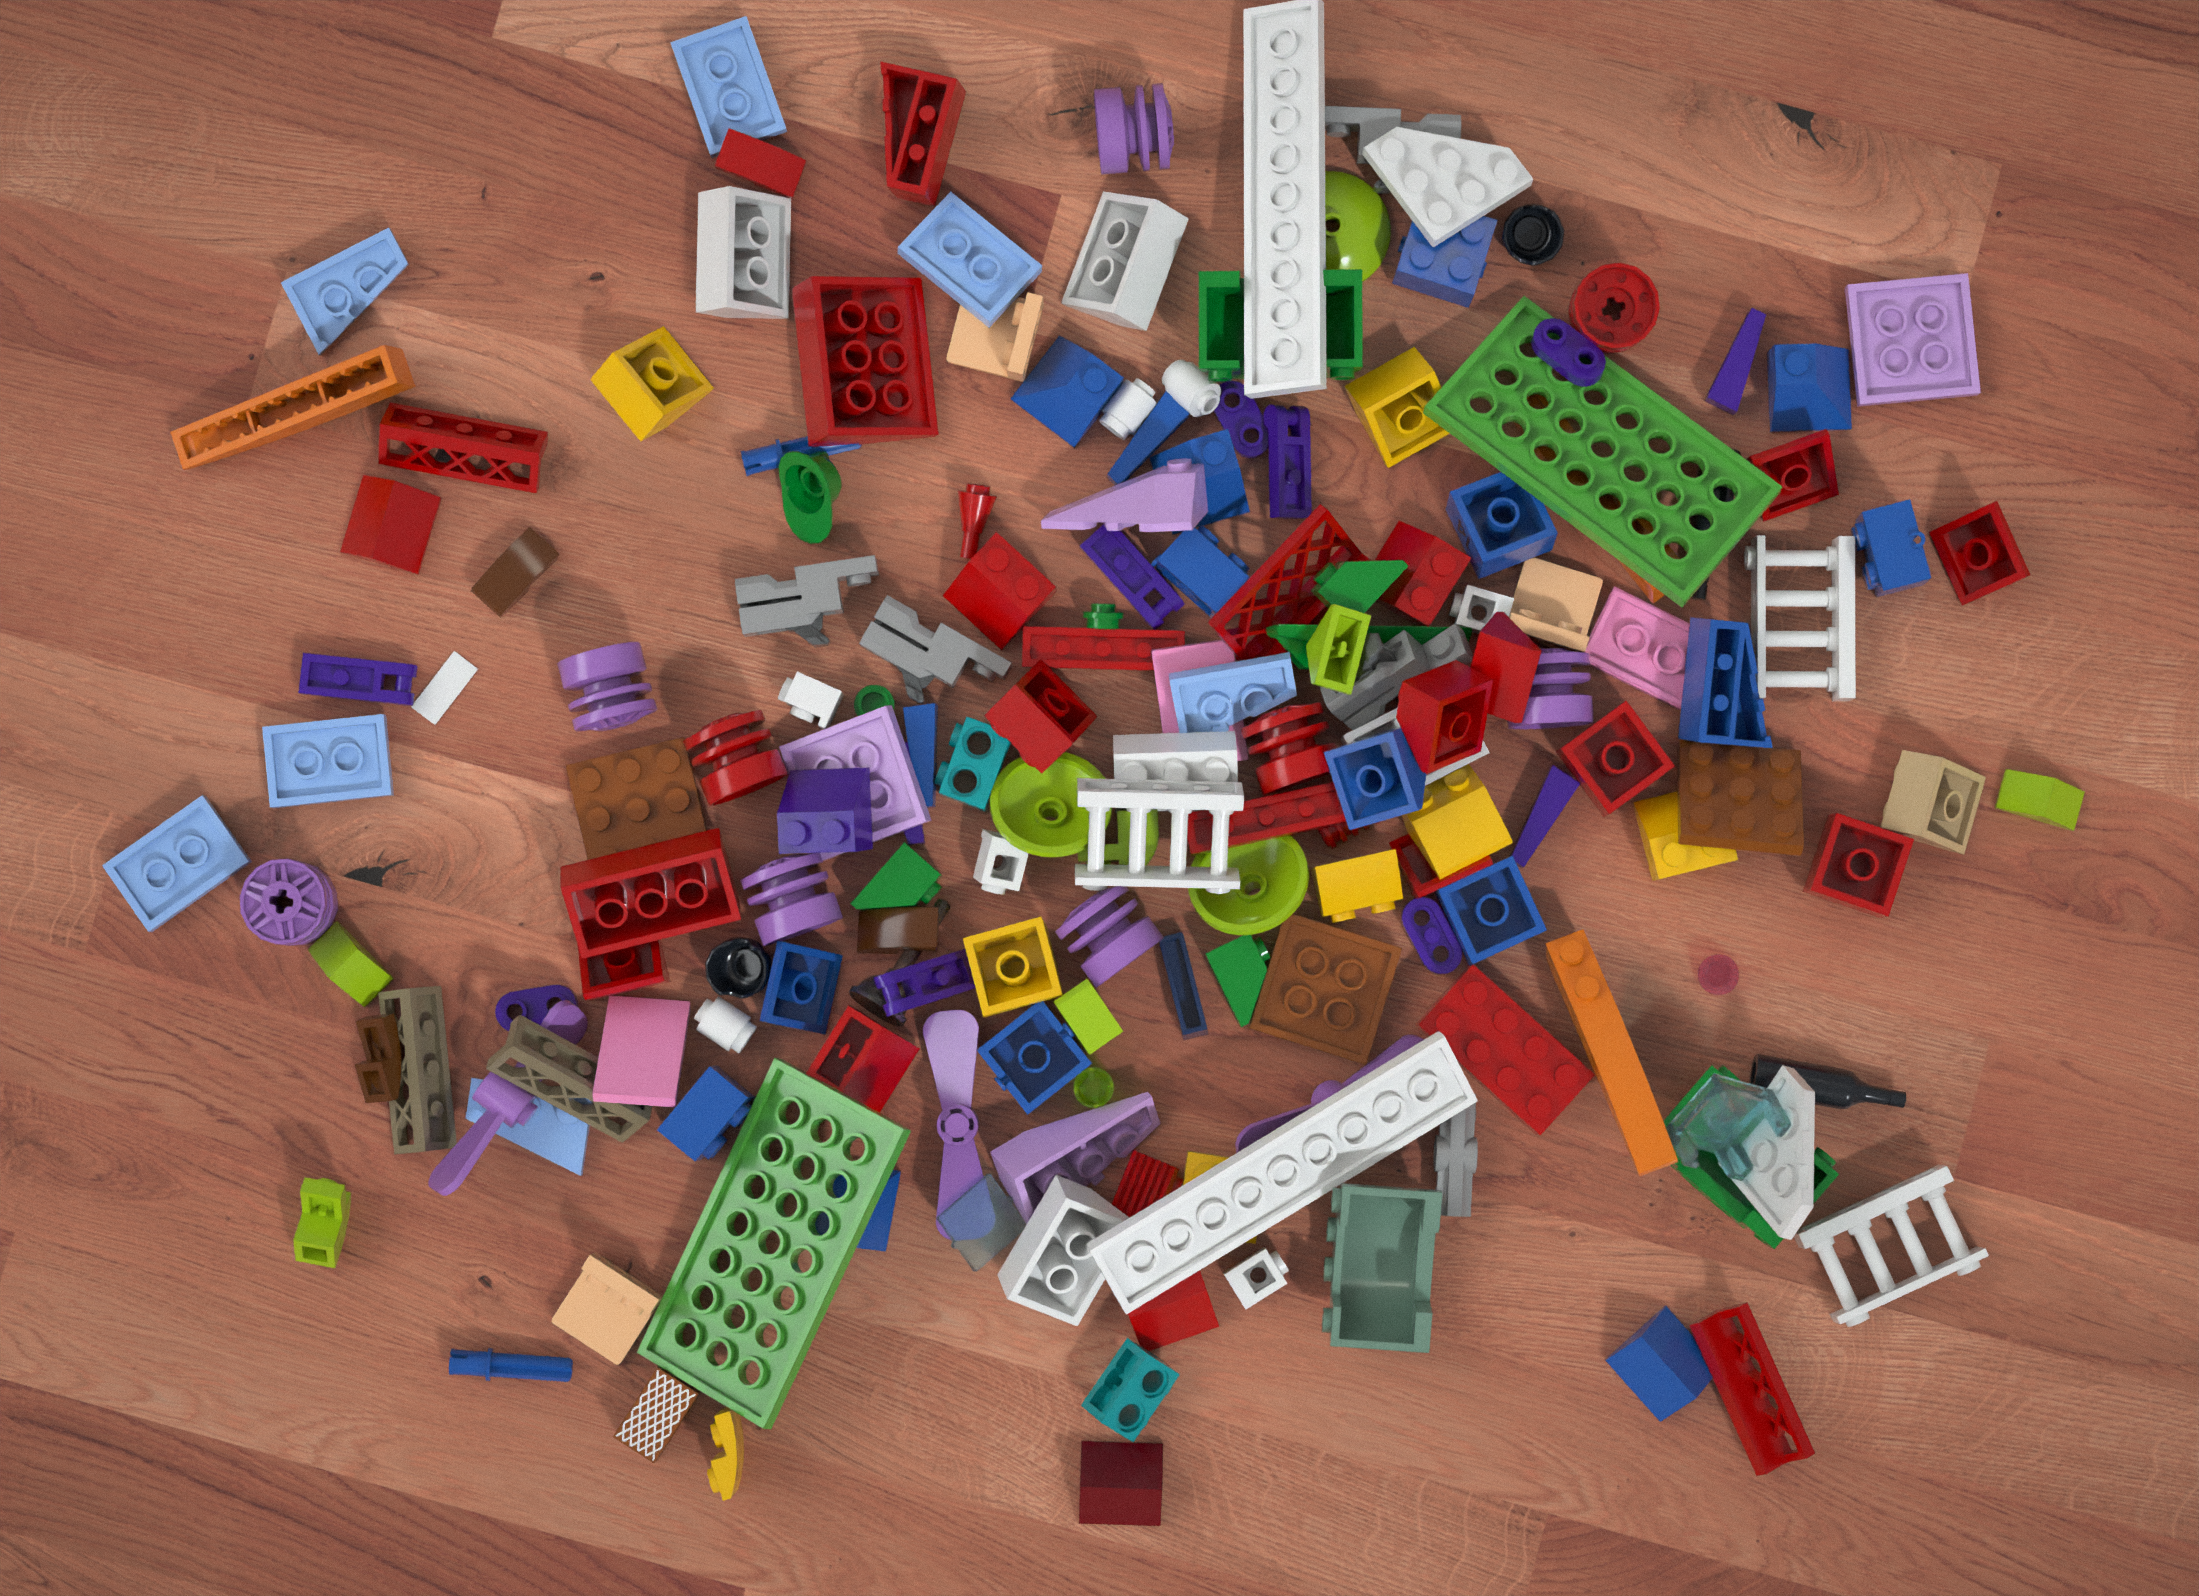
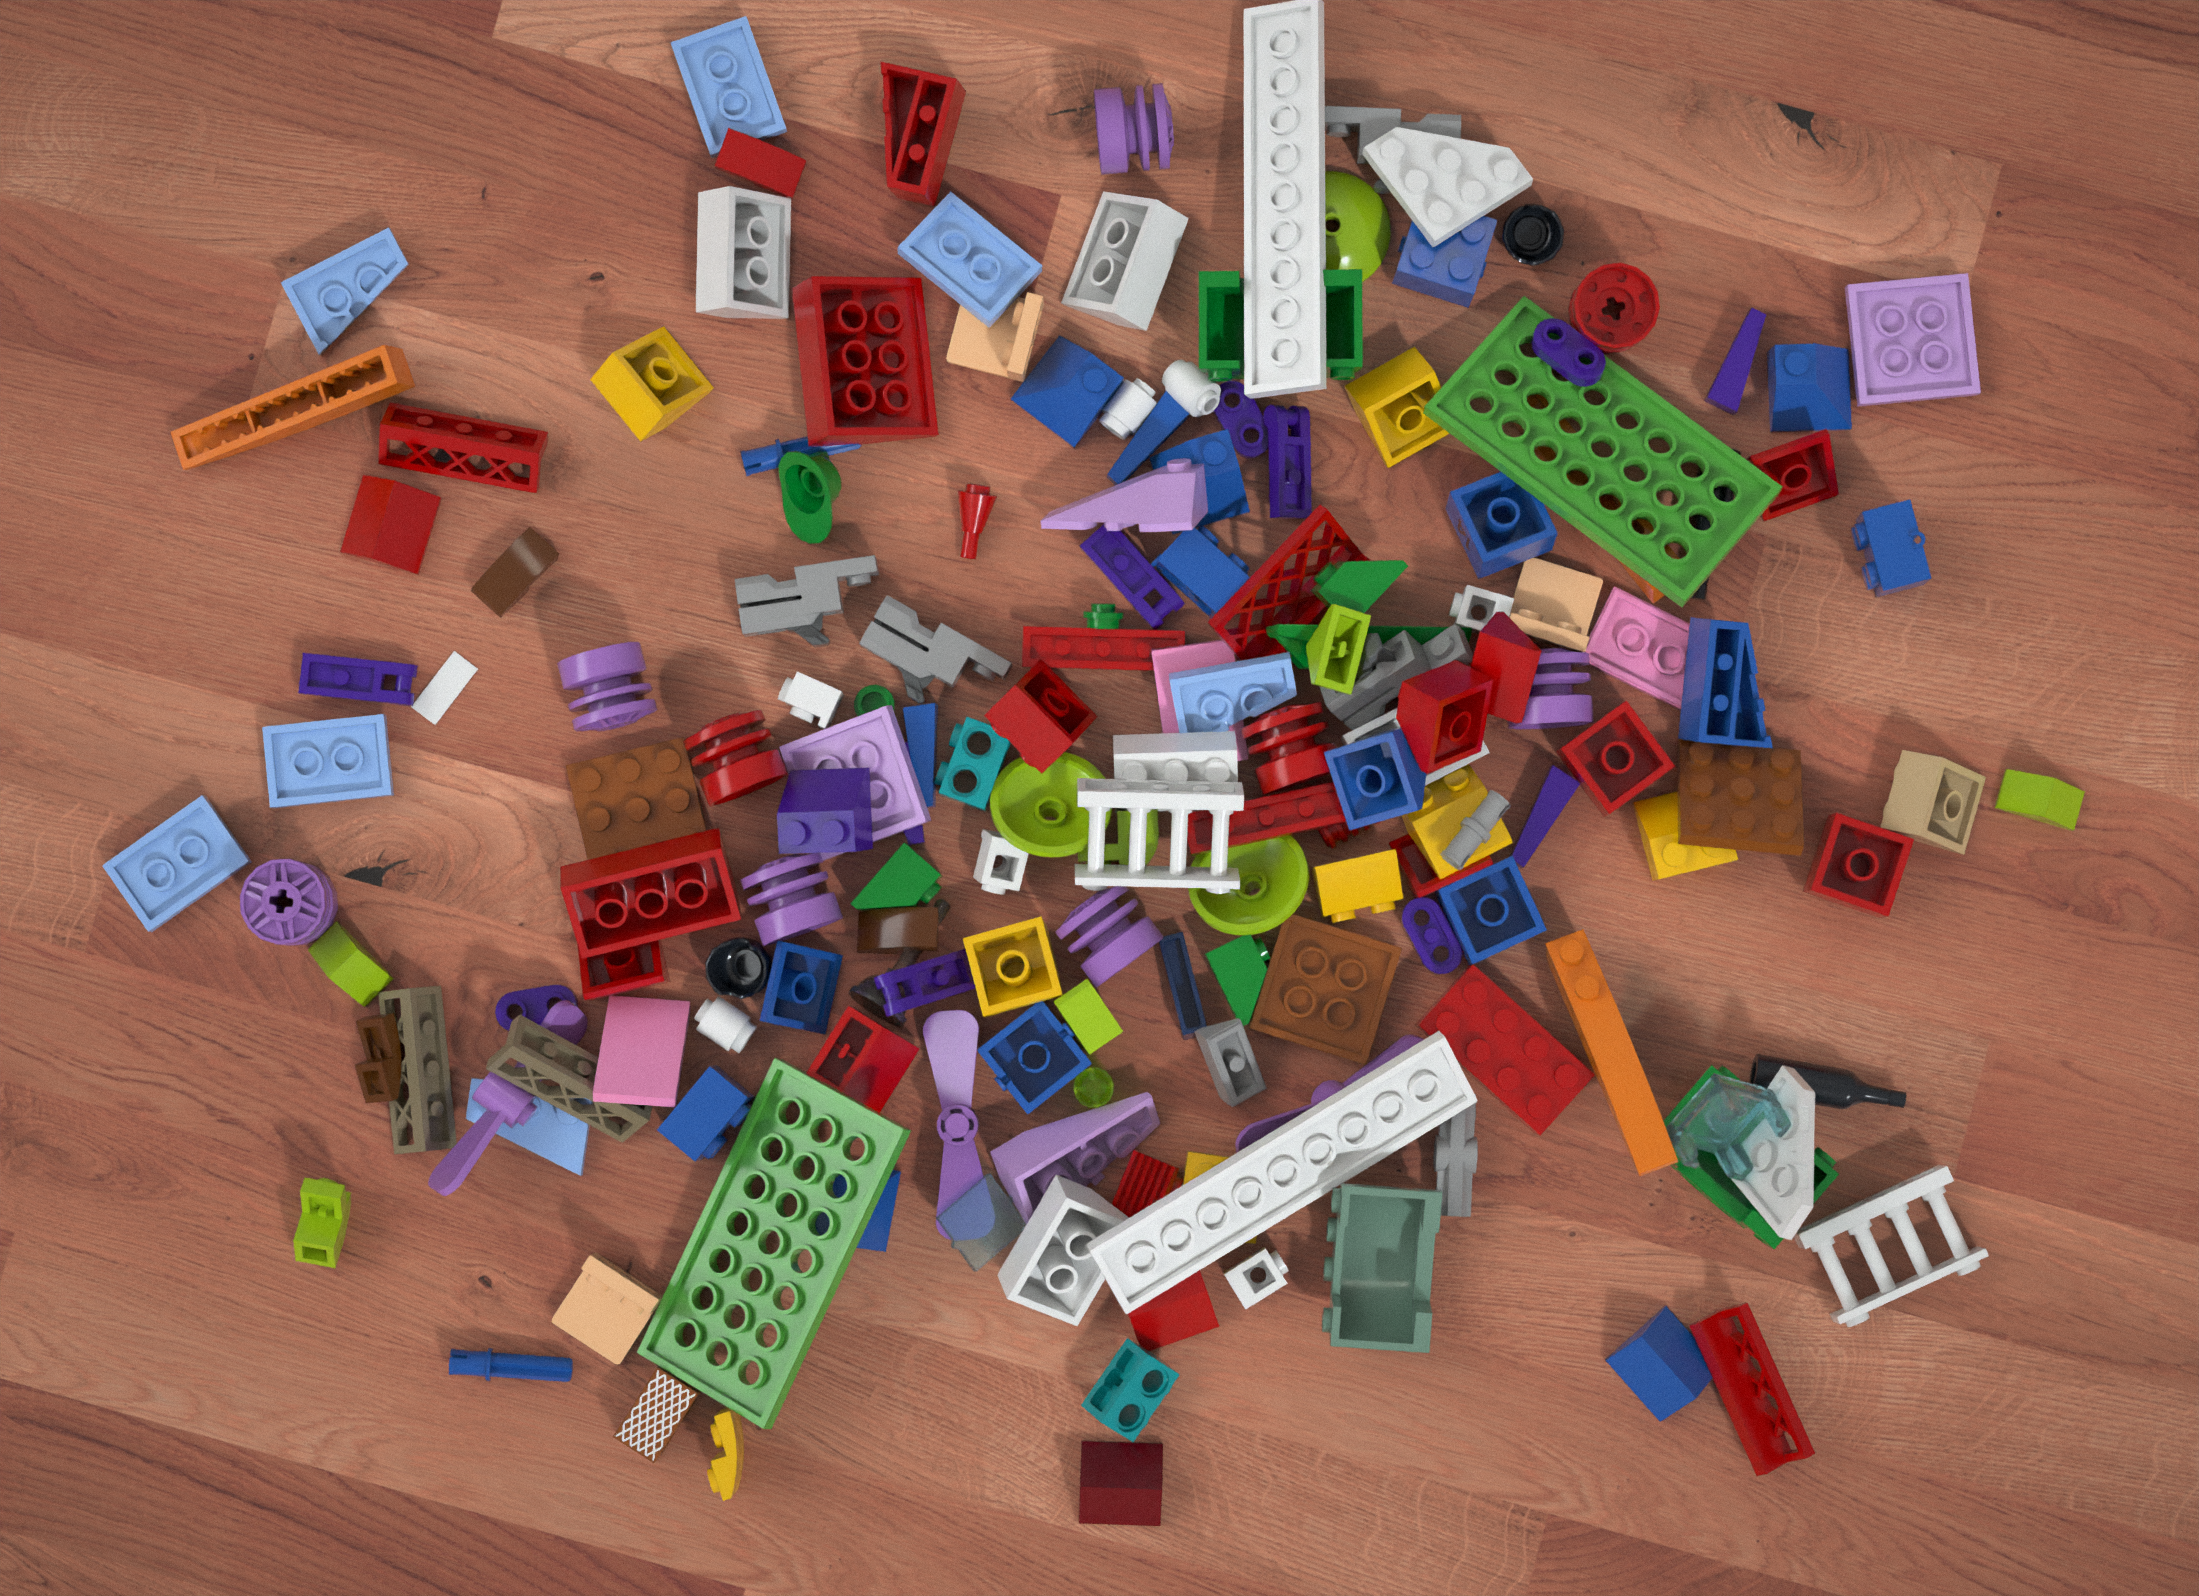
red slope [942,532,1057,651] -> none
red slope [1375,521,1471,627] -> none
clear pink plate [1698,954,1739,995] -> none
white fence [1744,535,1856,701] -> none
red slope [1929,501,2030,606] -> none
none -> light grey slope [1194,1018,1267,1107]
none -> light grey pin [1440,790,1511,870]

